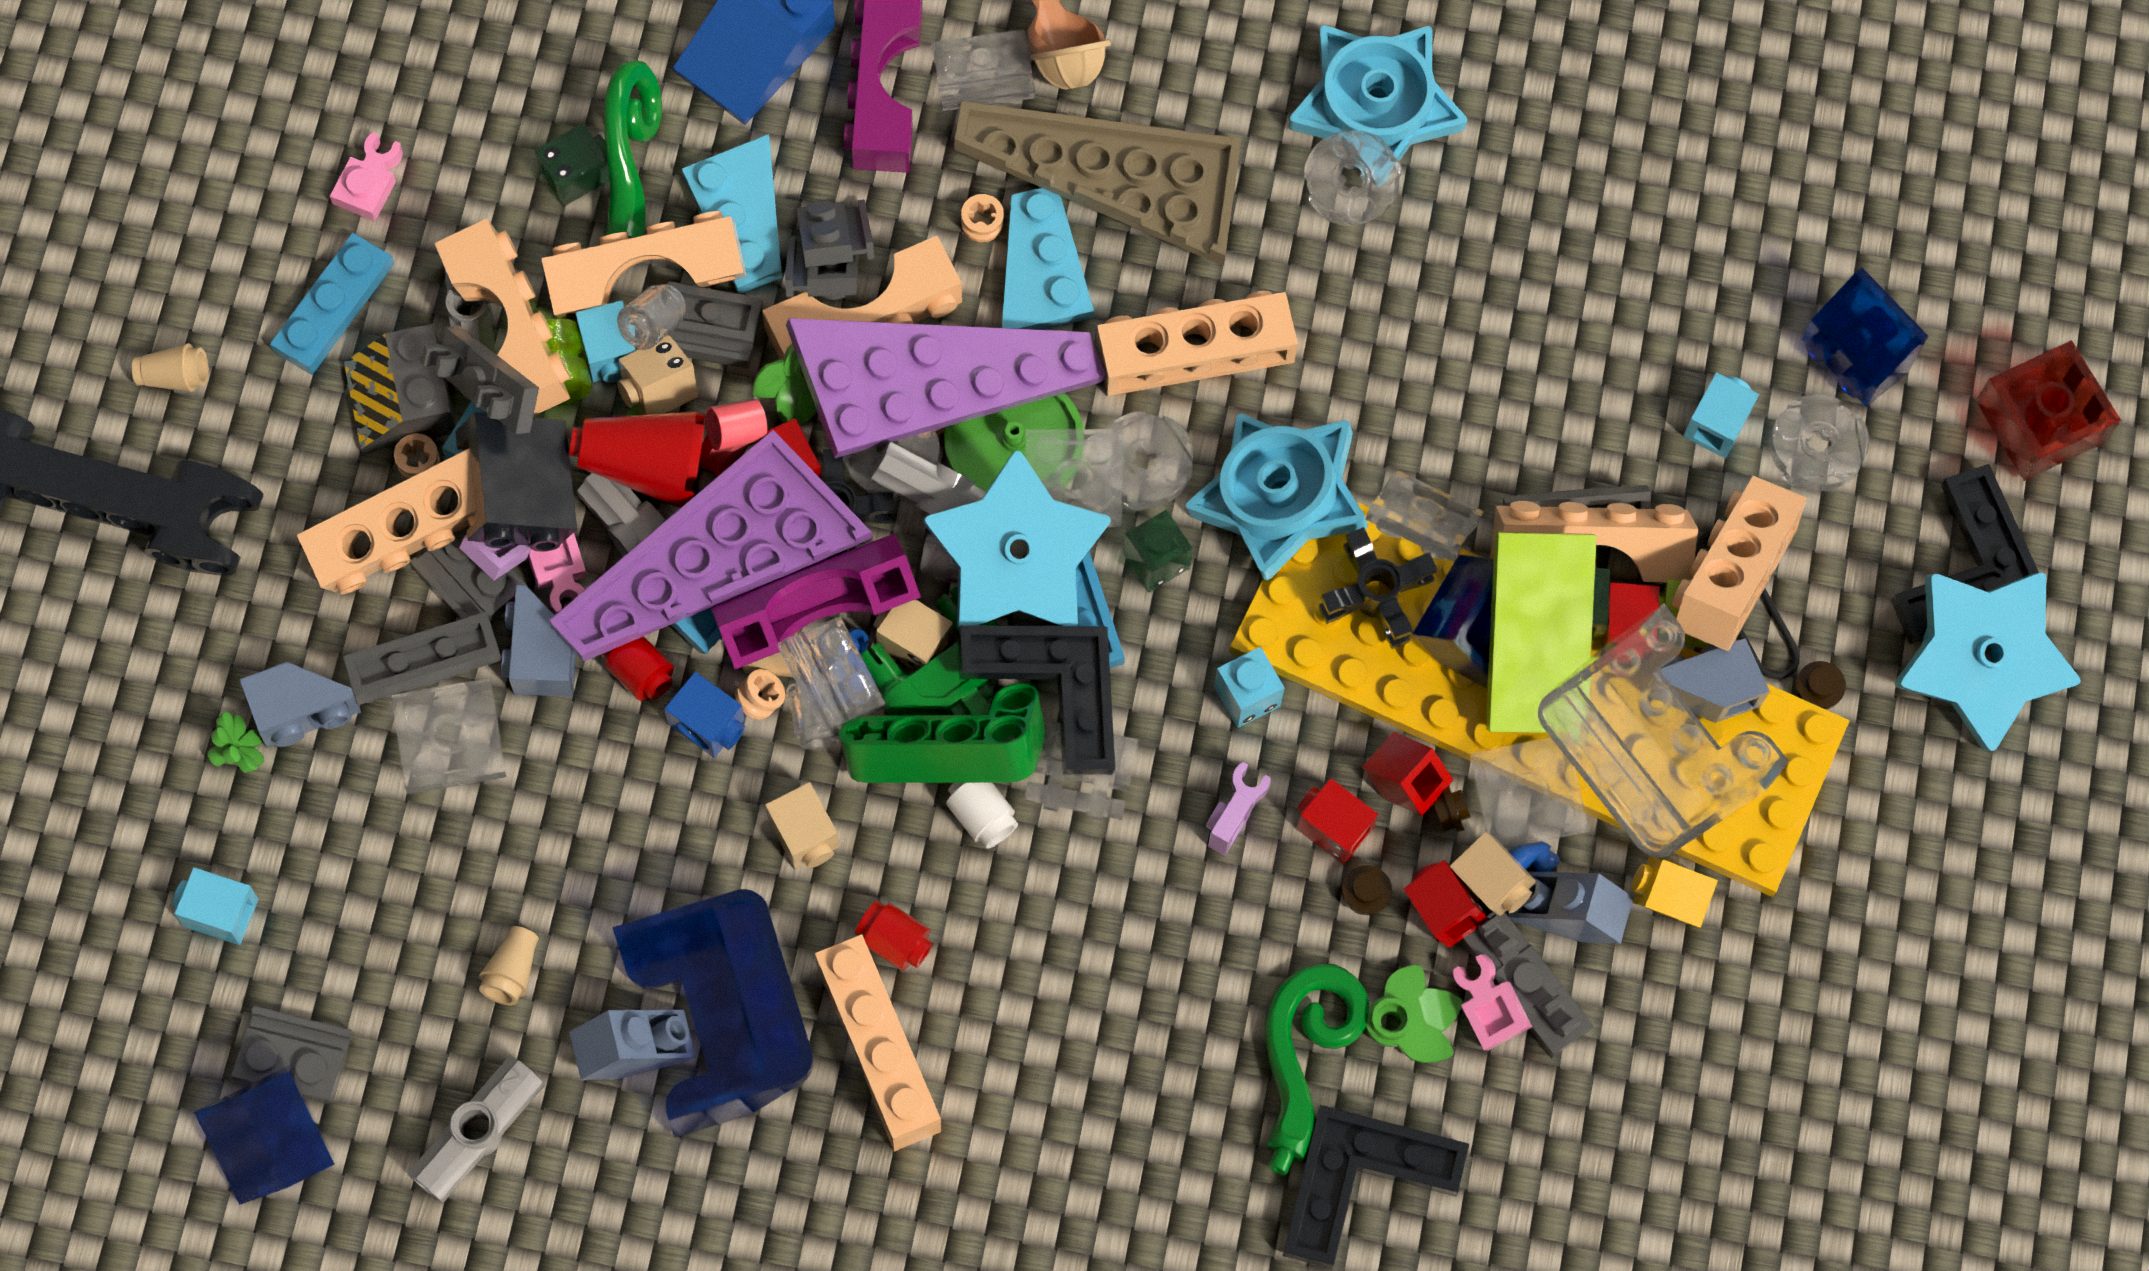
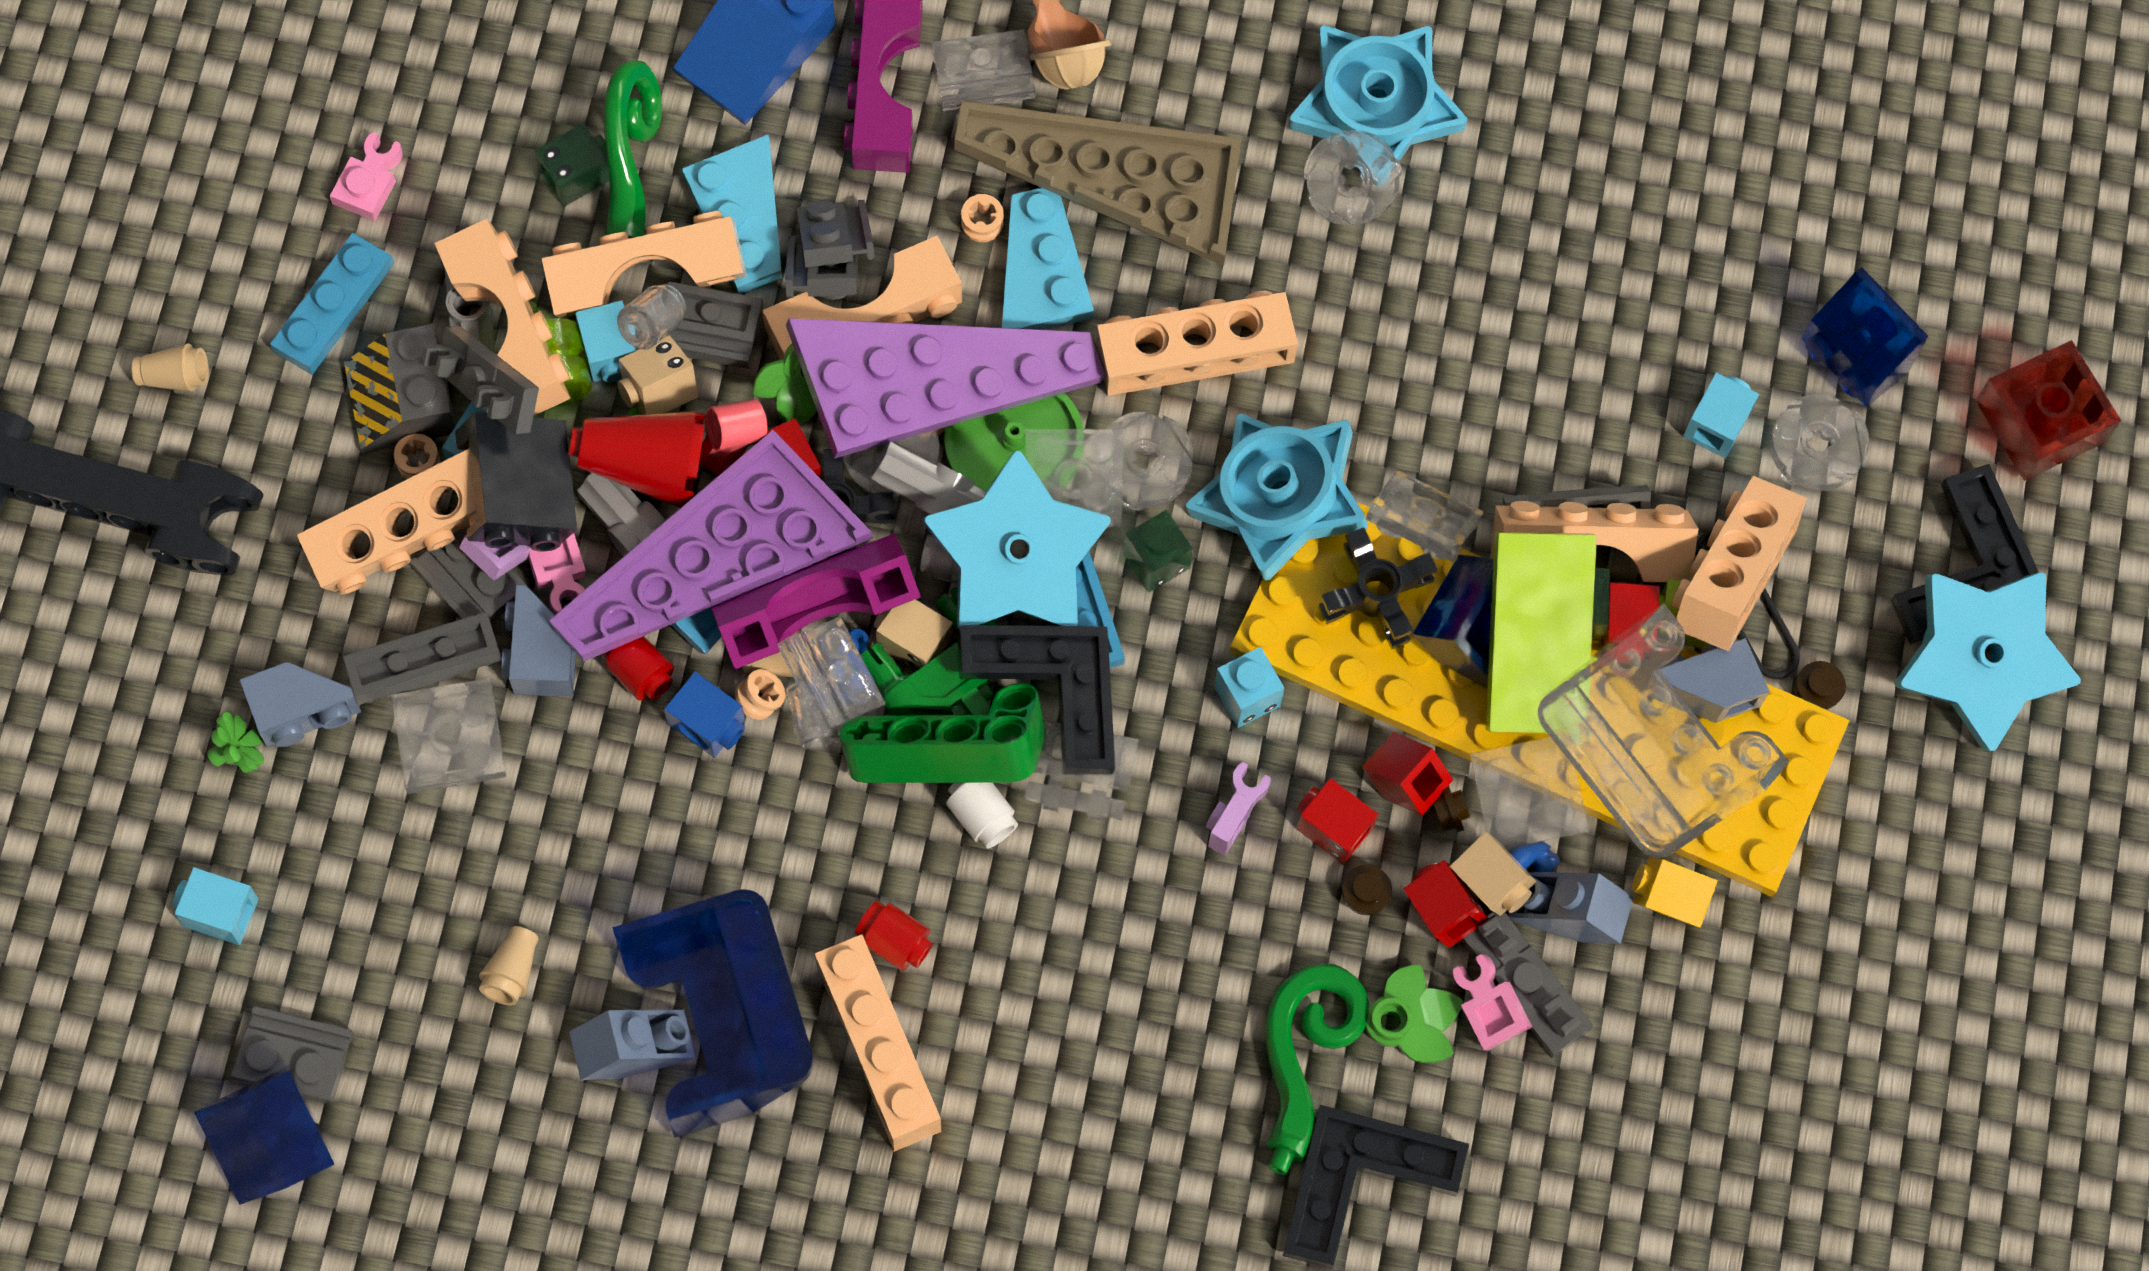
light grey piece [407,1055,545,1204] -> none
tan brick [765,782,839,869] -> none

